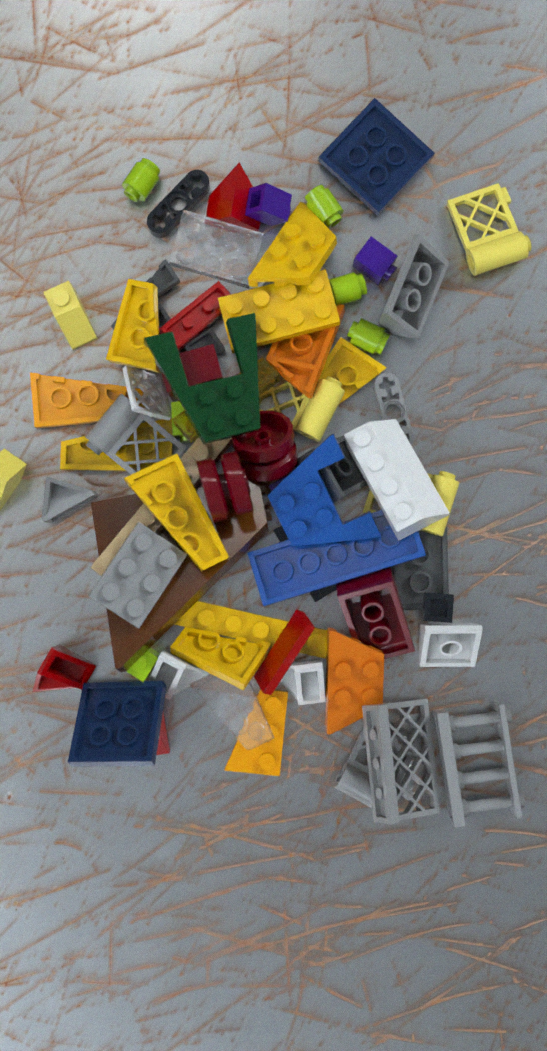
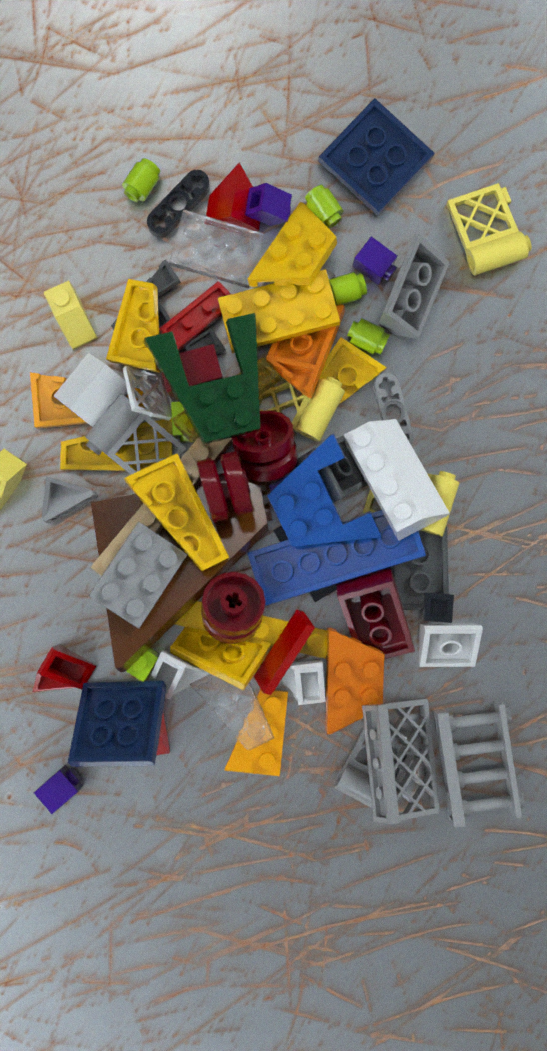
none -> dark purple brick [34,765,83,814]
none -> white slope [54,353,128,427]
none -> dark red wheel [201,572,266,644]

